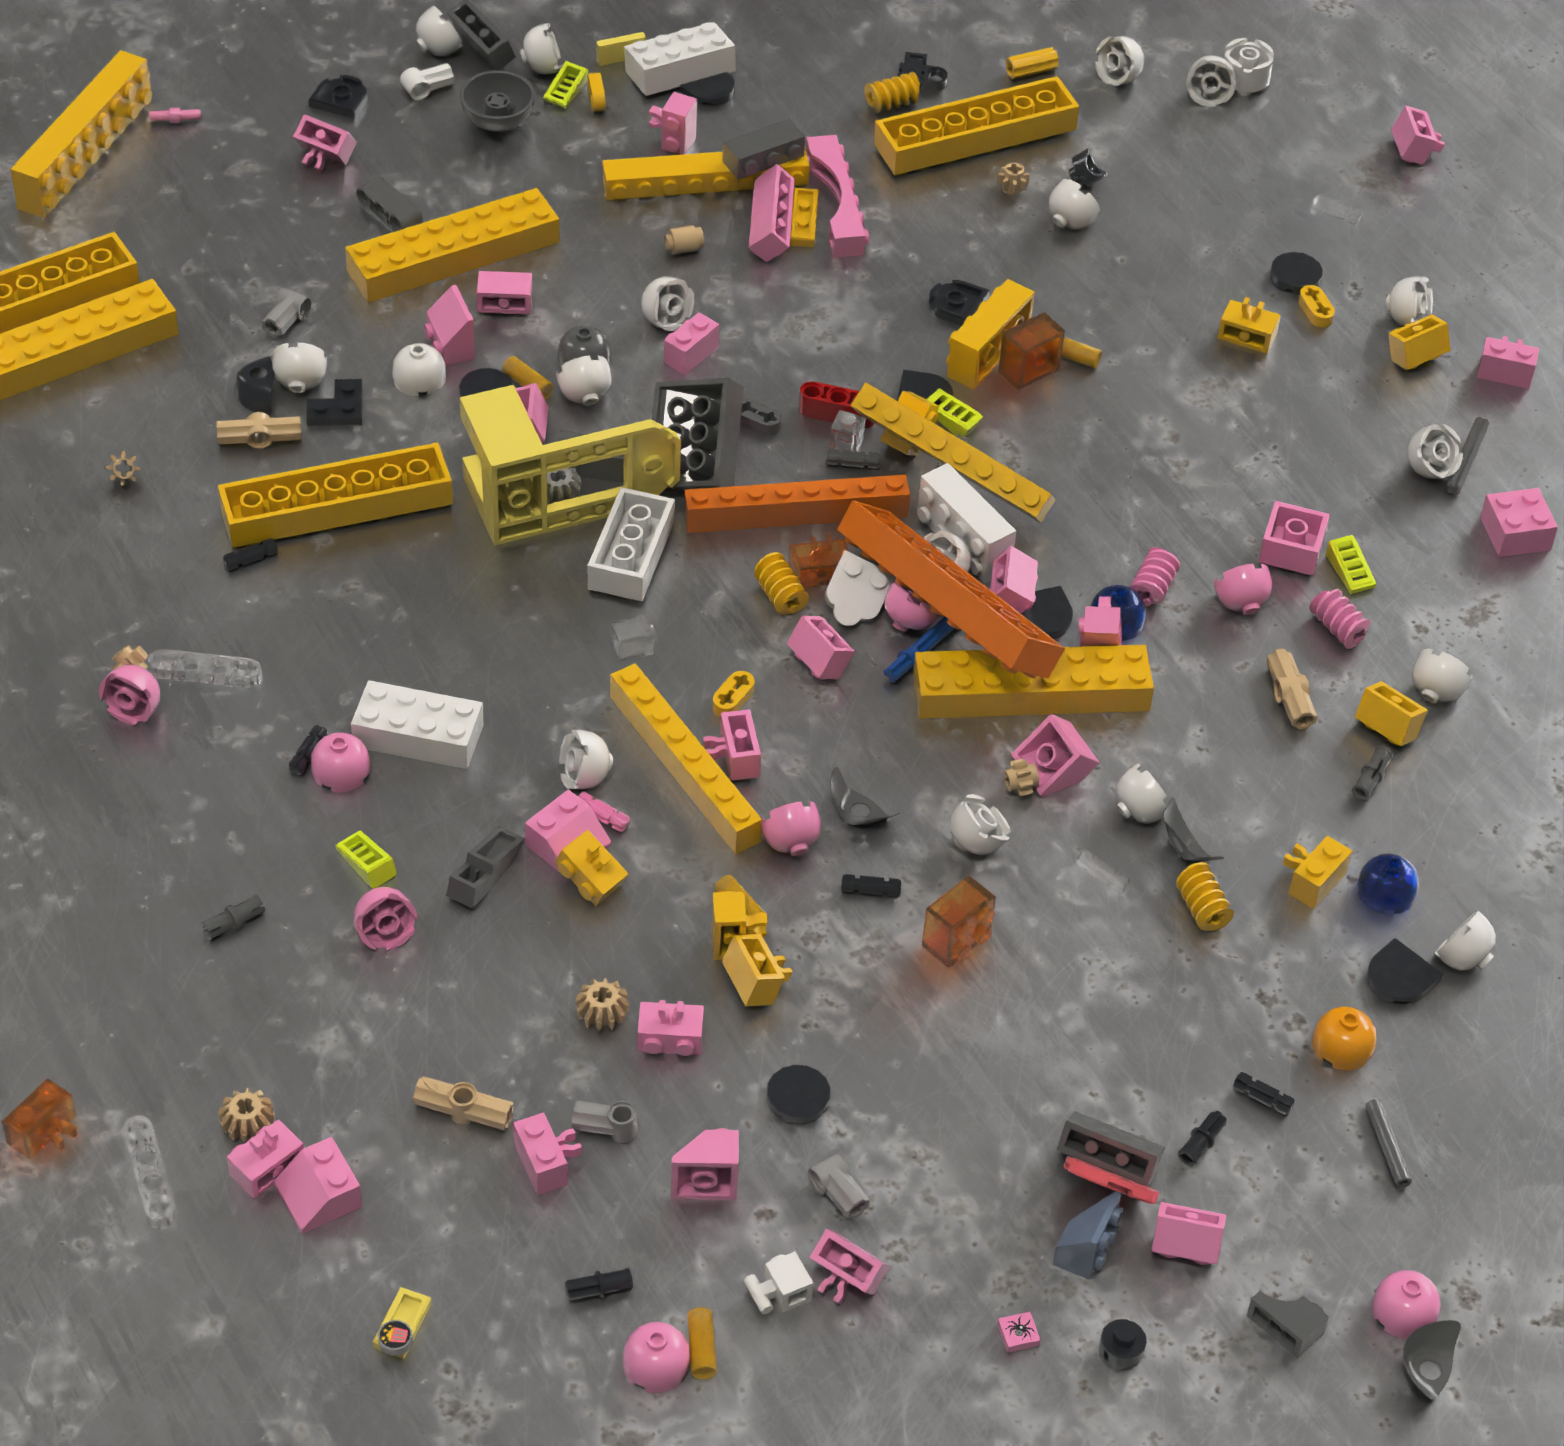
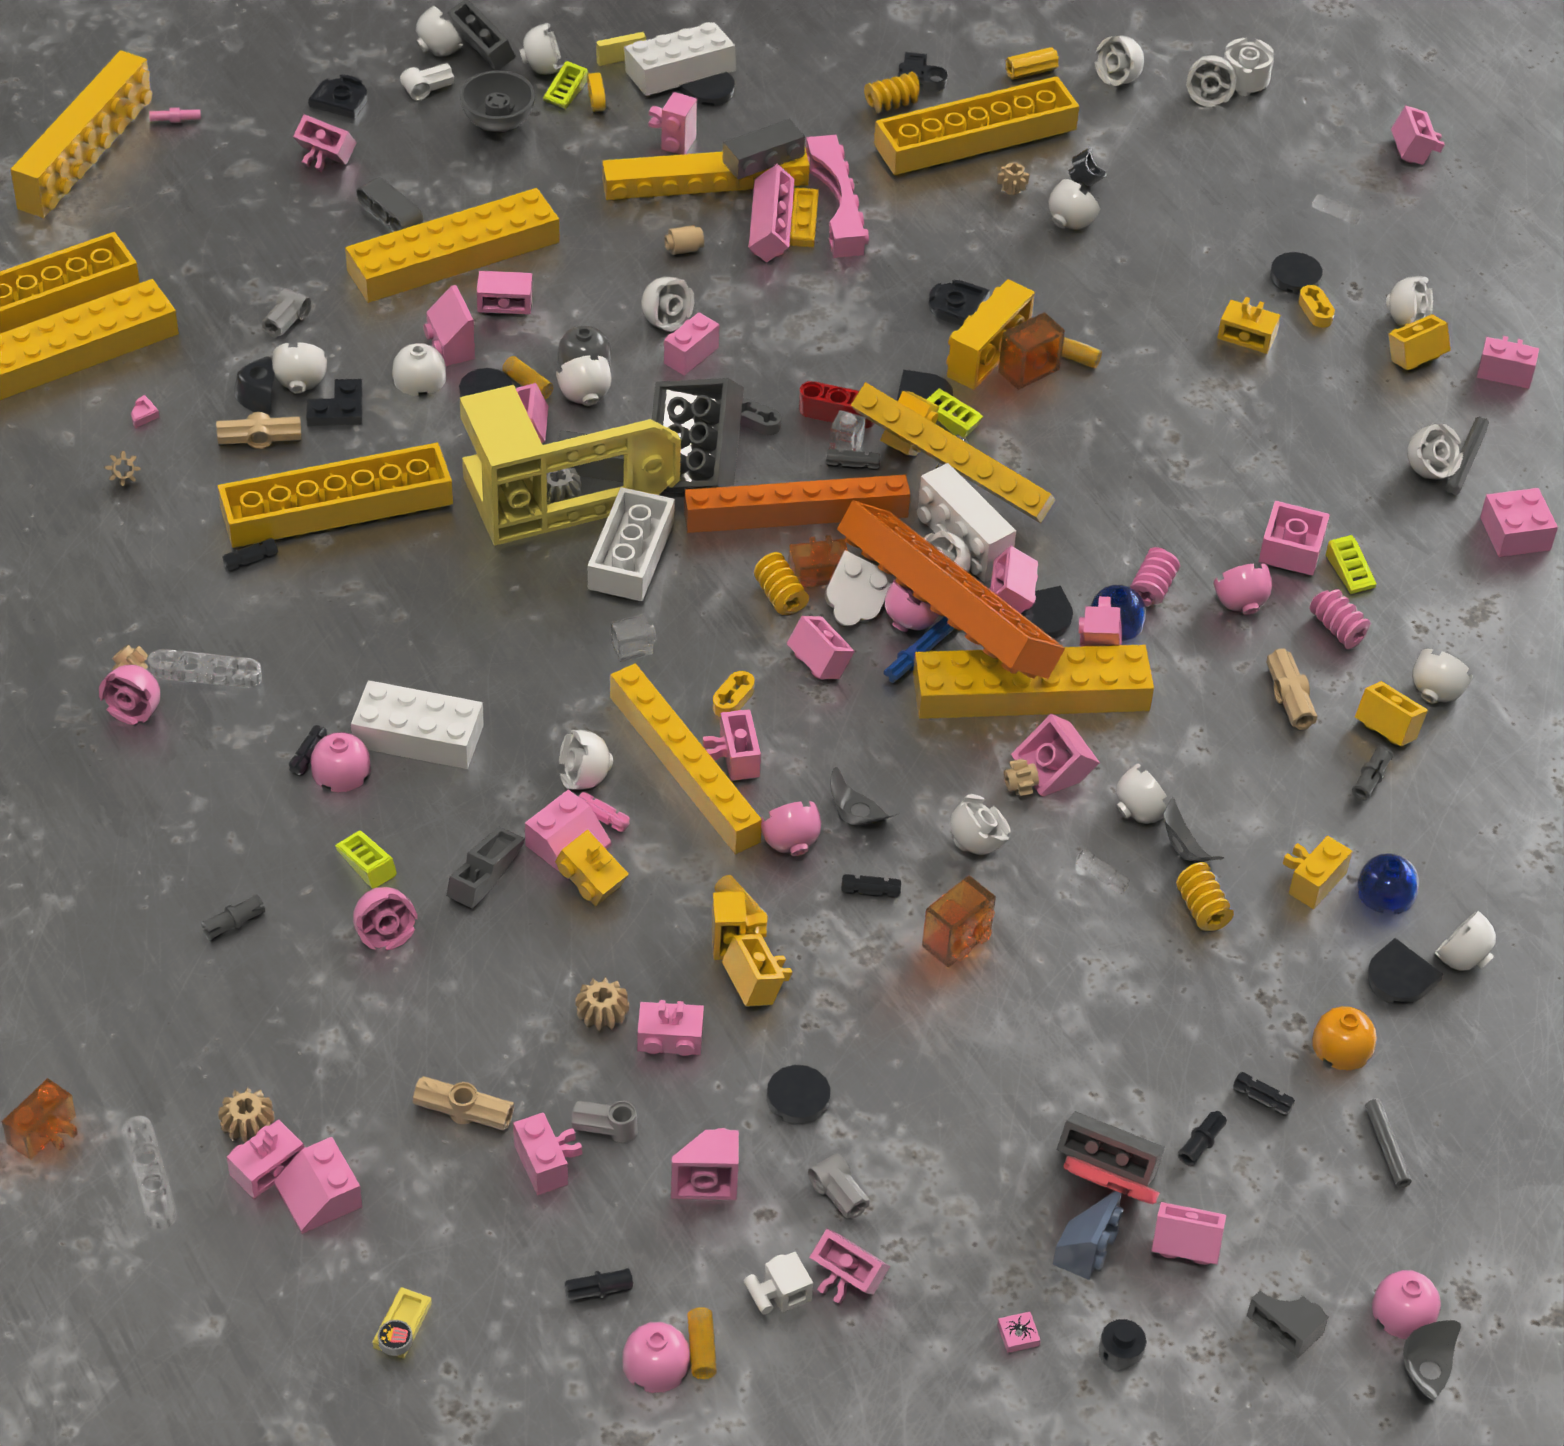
none -> bright pink tile [131,395,160,428]

